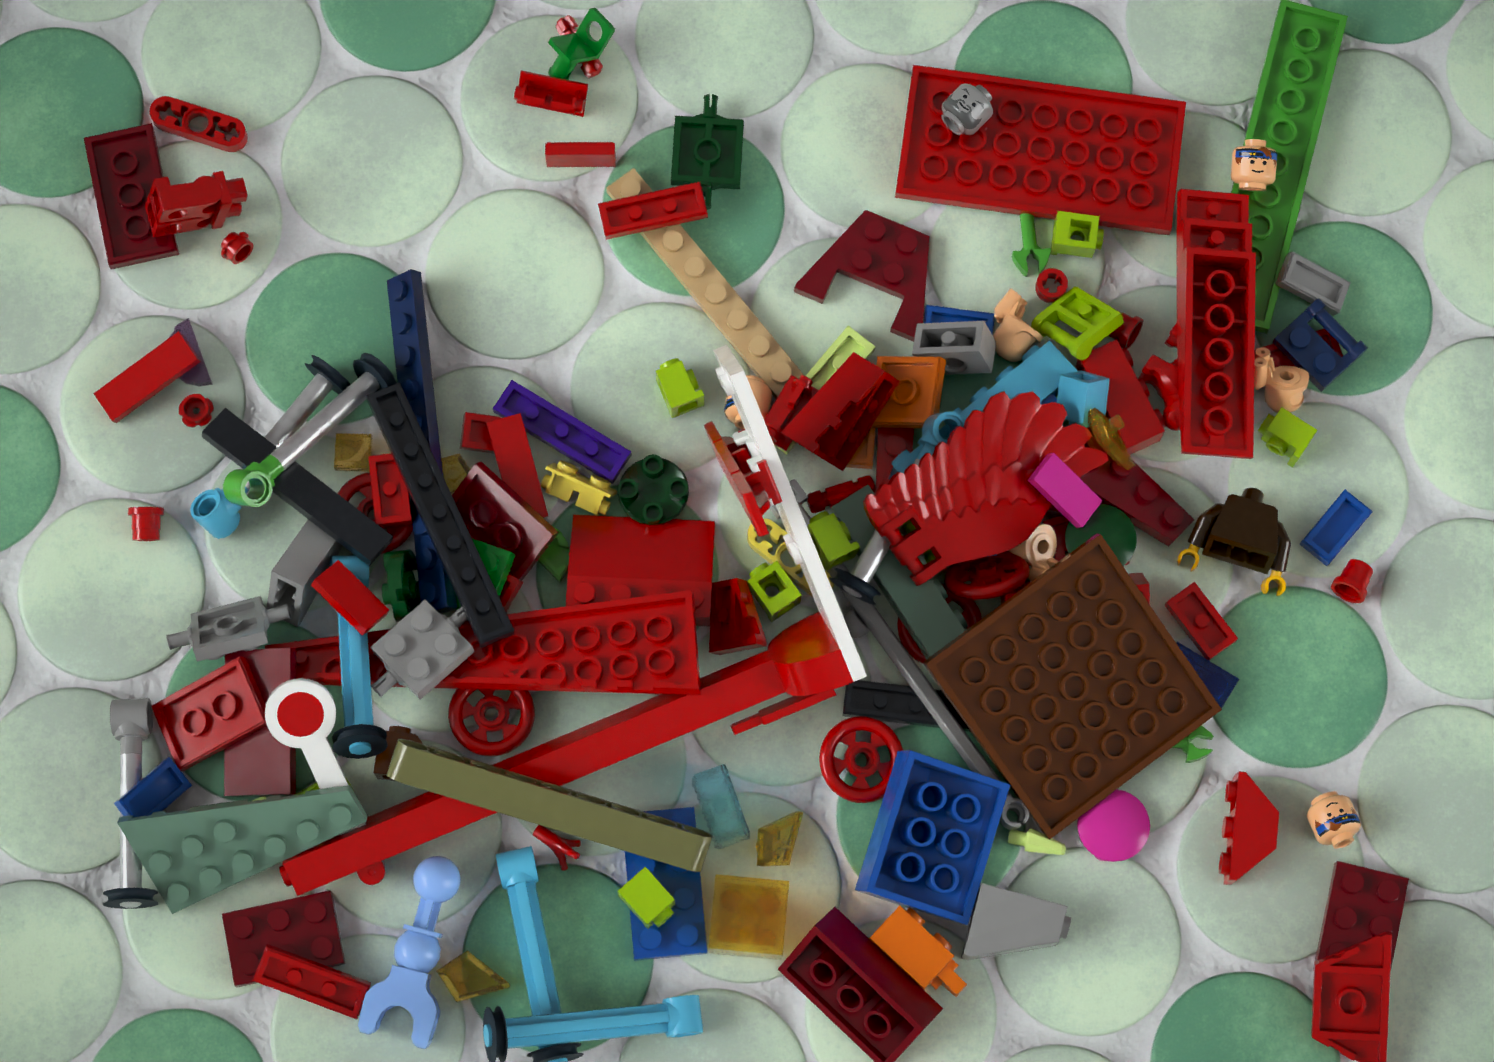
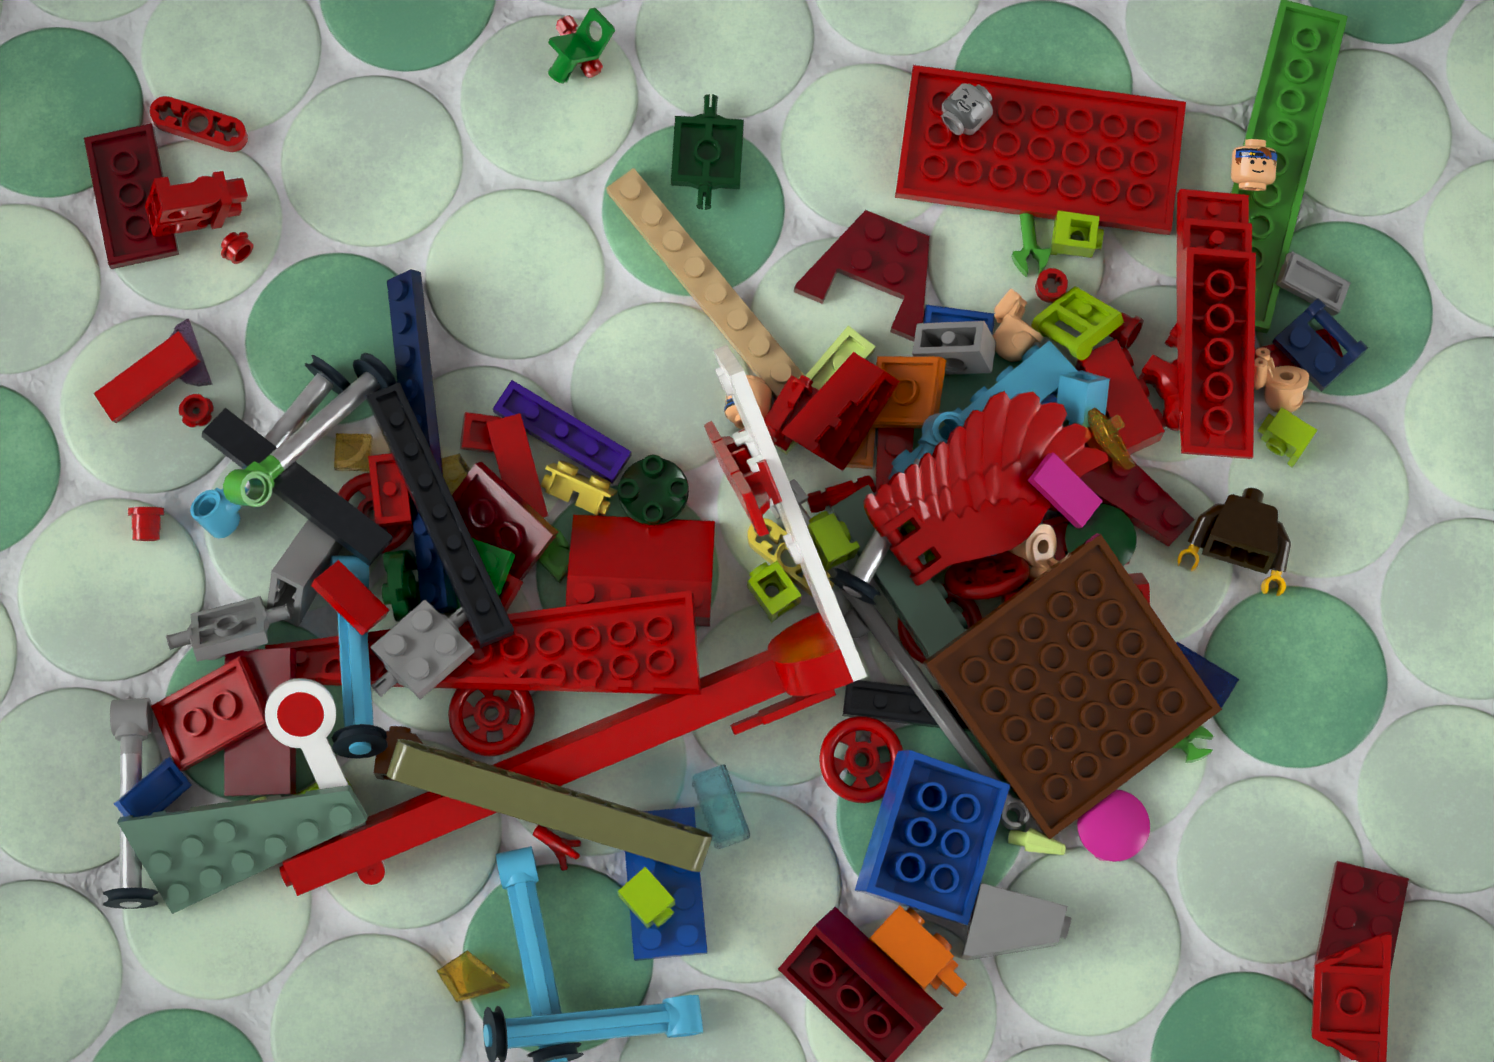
dark red plate [222,890,345,987] -> none
red tile [252,944,371,1019] -> none
light blue piece [358,856,461,1049] -> none
red hinge [514,70,588,117] -> none
red tile [545,142,616,167] -> none
red tile [598,182,708,240] -> none
lime brick [655,358,704,418] -> none
clear yellow brick [708,874,789,960] -> none
red wing [709,578,767,655] -> none
clear yellow piece [756,811,803,866] -> none
red plate [1164,582,1238,662] -> none
red slope [1219,771,1279,885] -> none
blue tile [1300,489,1373,566] -> none
light nougat head [1307,791,1361,849] -> none
red piece [1331,559,1373,603] -> none

